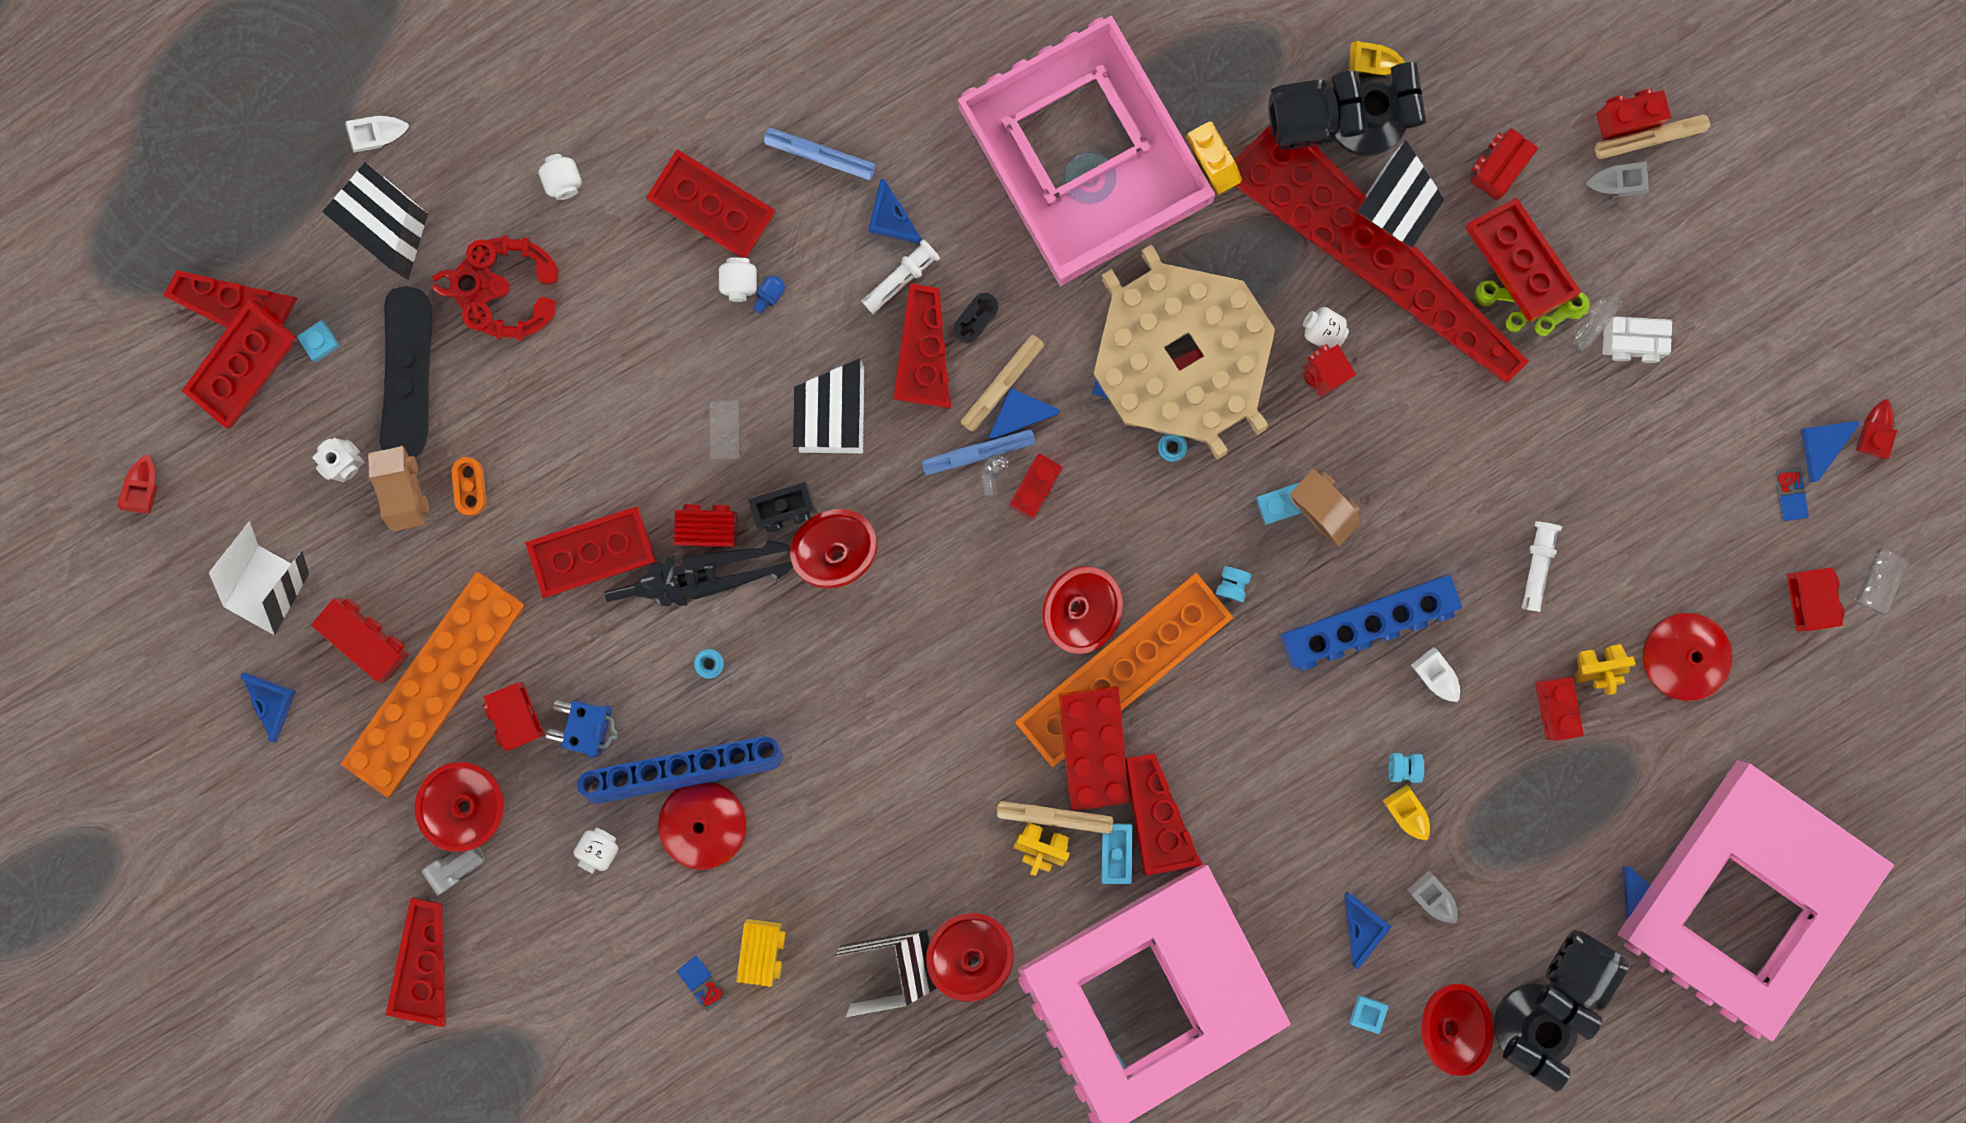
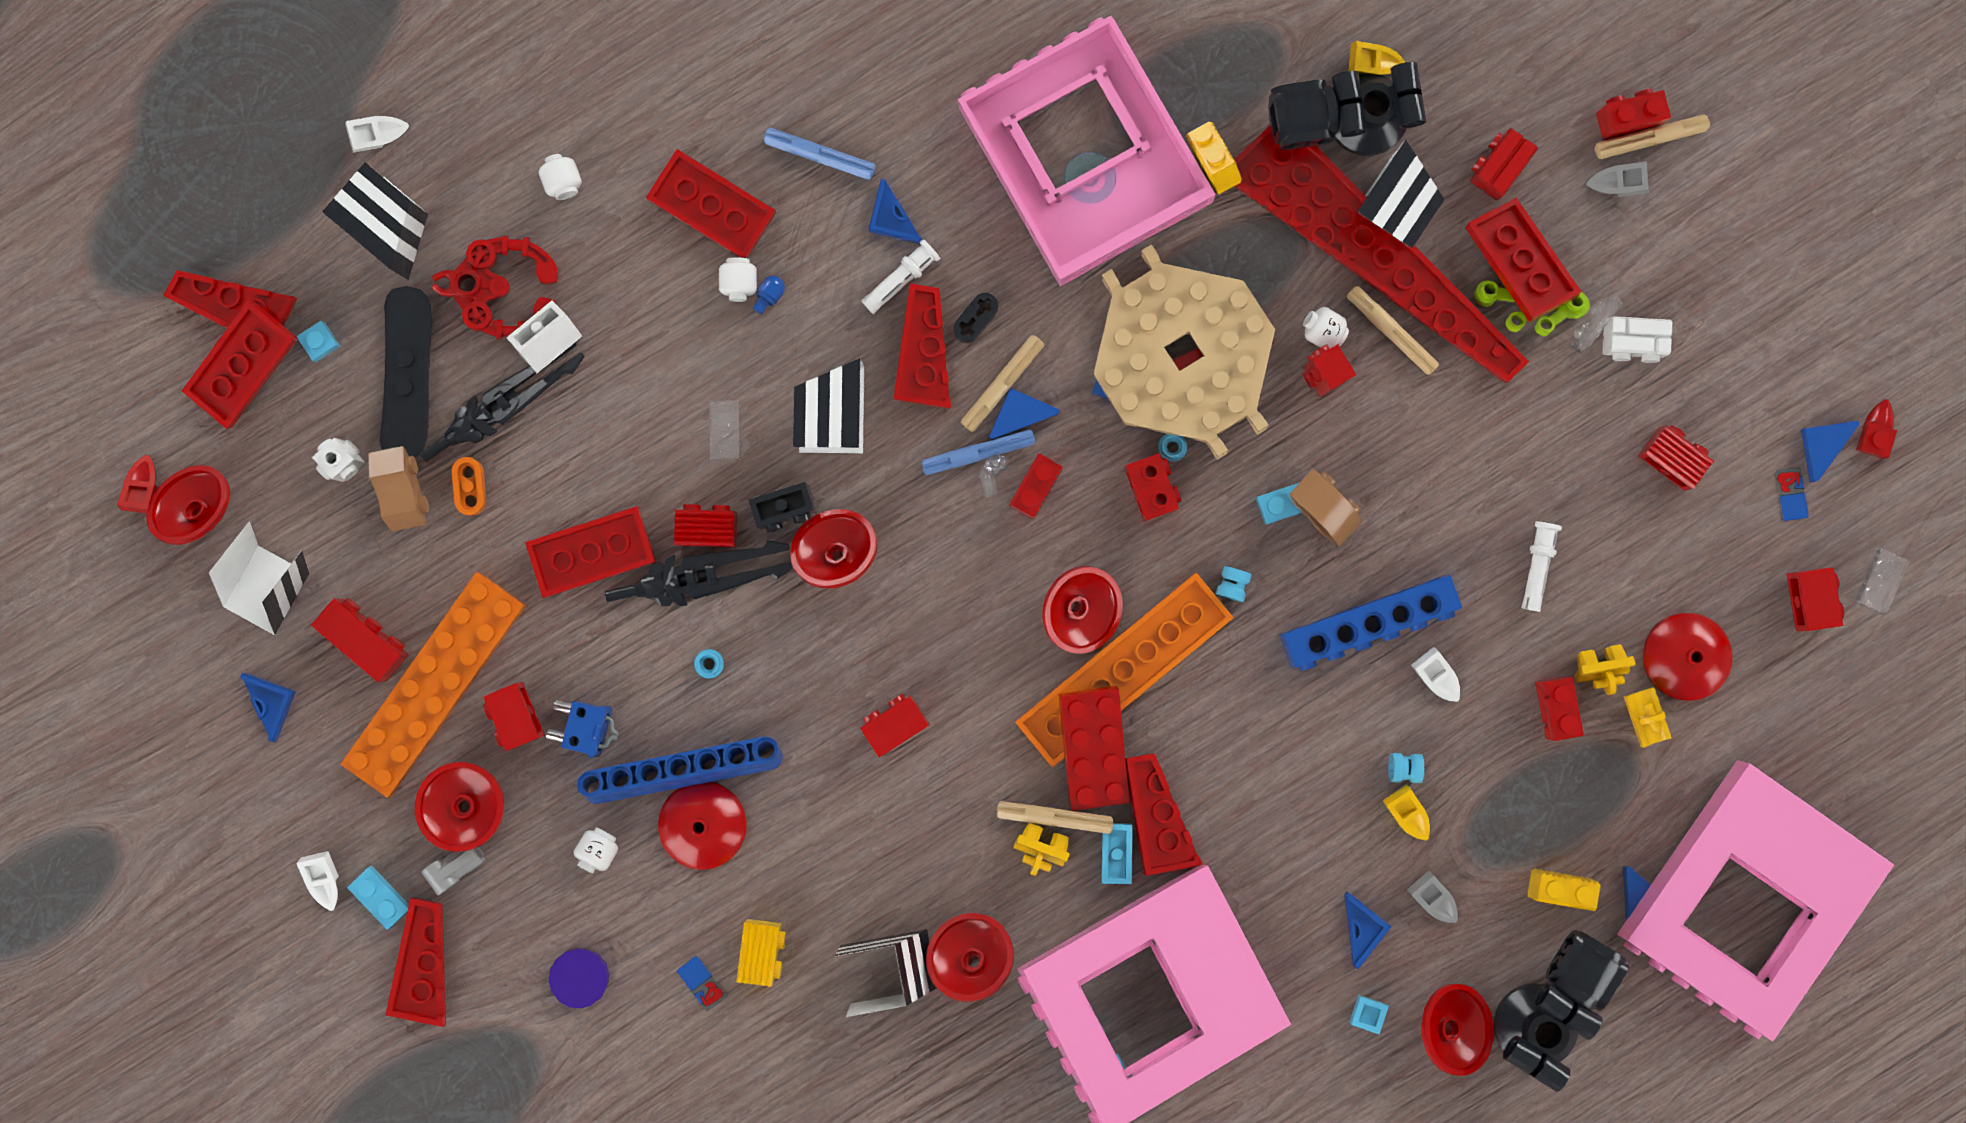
none -> red dish [146,465,230,545]
none -> white plate [296,851,339,911]
none -> medium azure plate [347,866,409,930]
none -> black sword [420,342,585,462]
none -> white brick [507,301,582,373]
none -> dark purple tile [549,948,610,1009]
none -> red brick [860,694,930,758]
none -> red brick [1124,453,1182,522]
none -> tan axle [1347,286,1439,375]
none -> yellow brick [1528,868,1600,911]
none -> yellow hips [1623,687,1672,748]
none -> red brick [1638,425,1714,491]

